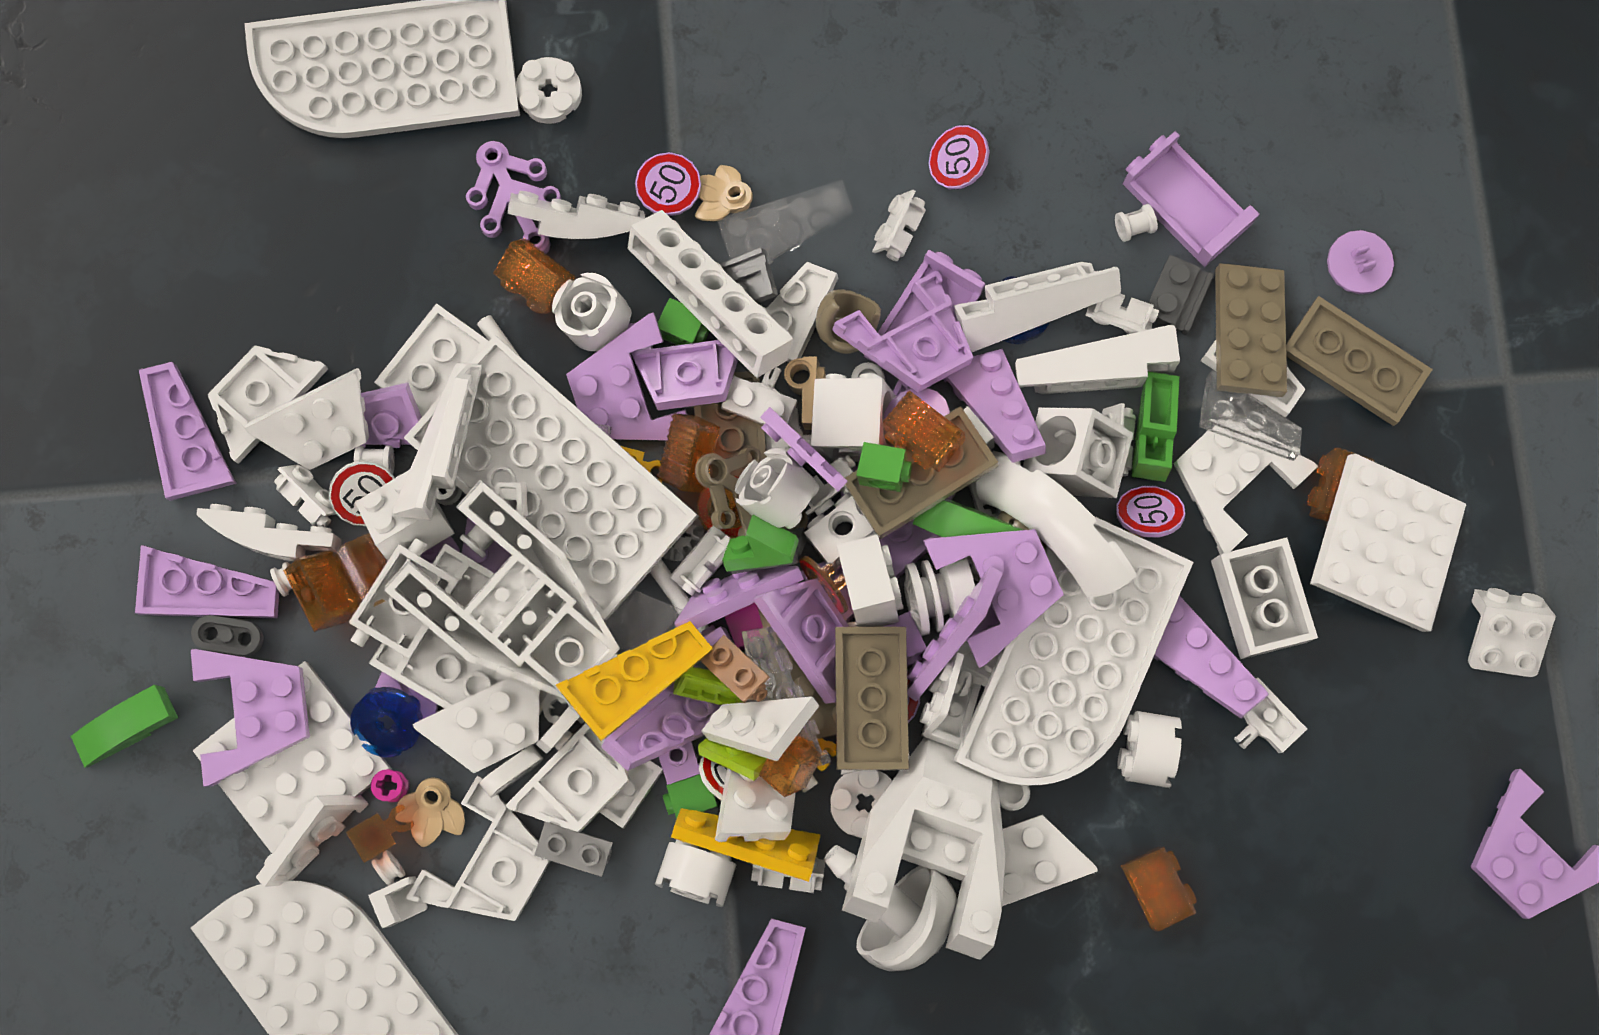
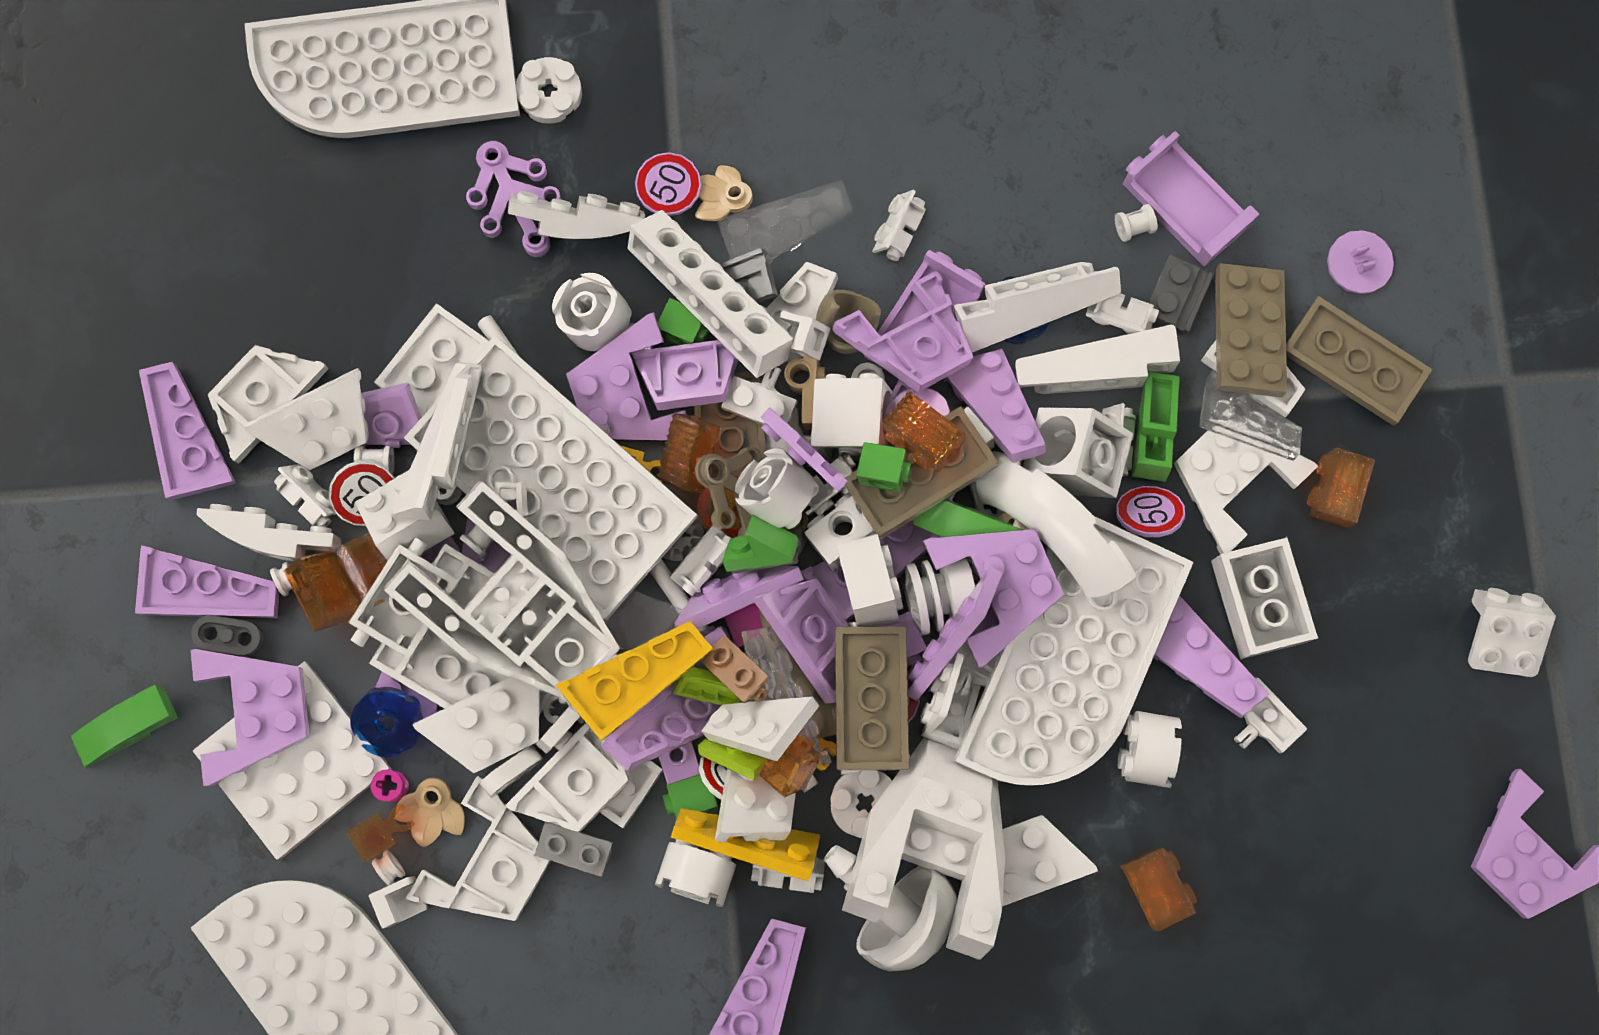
white wing [256,795,369,887] -> none
clear orange brick [493,238,576,314] -> none
clear orange piece [799,556,848,614] -> none
piece [928,125,990,189] -> none
white tile [998,781,1030,811] -> none
white plate [1310,454,1466,632] -> none
none -> white panel [780,311,831,361]

